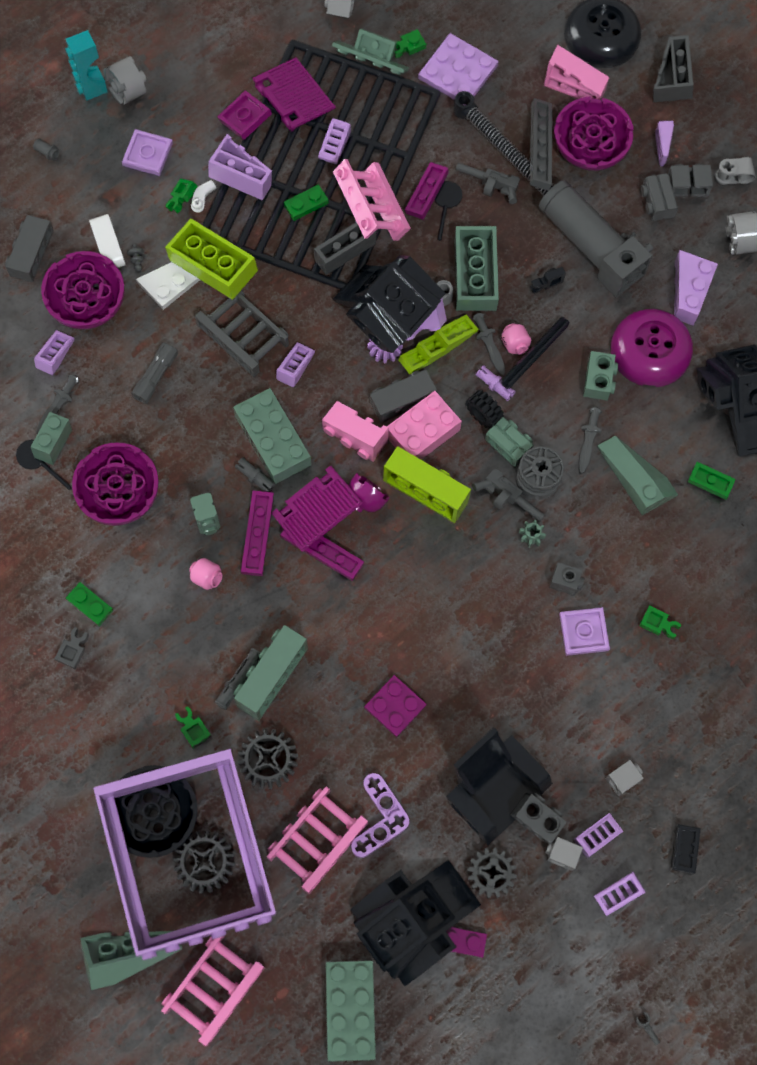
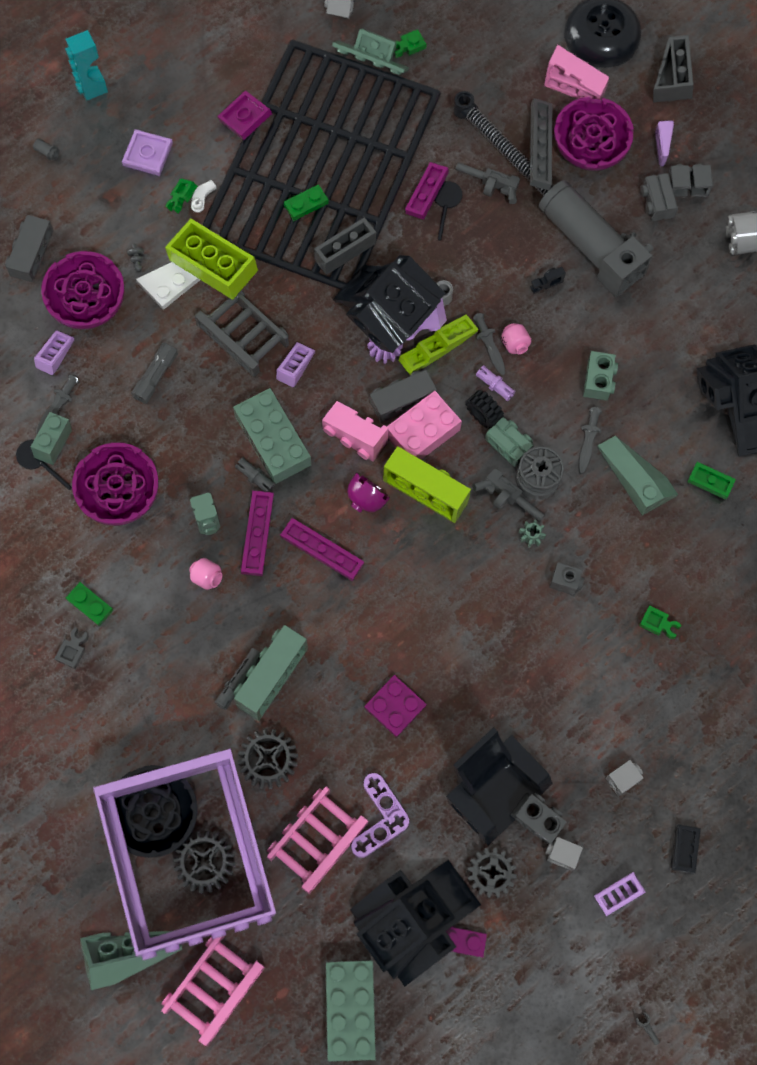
white beam [89,214,126,268] -> none
light grey brick [103,56,147,105] -> none
green plate [175,706,212,749] -> none
lavender wedge [208,134,272,200] -> none
magenta window [253,58,336,131] -> none
magenta window [271,466,363,552] -> none
lavender slope [318,118,351,165] -> none
bright pink fence [333,159,411,241] -> none
lavender plate [418,33,498,106] -> none
sand green brick [454,226,499,311] -> none
black axle [501,317,569,389] -> none
lavender tile [559,607,610,656] -> none
lavender slope [574,813,623,858] -> none
magenta brick [611,309,693,387] -> none
lavender wedge [674,250,718,326] -> none
light grey piece [715,157,756,185] -> none

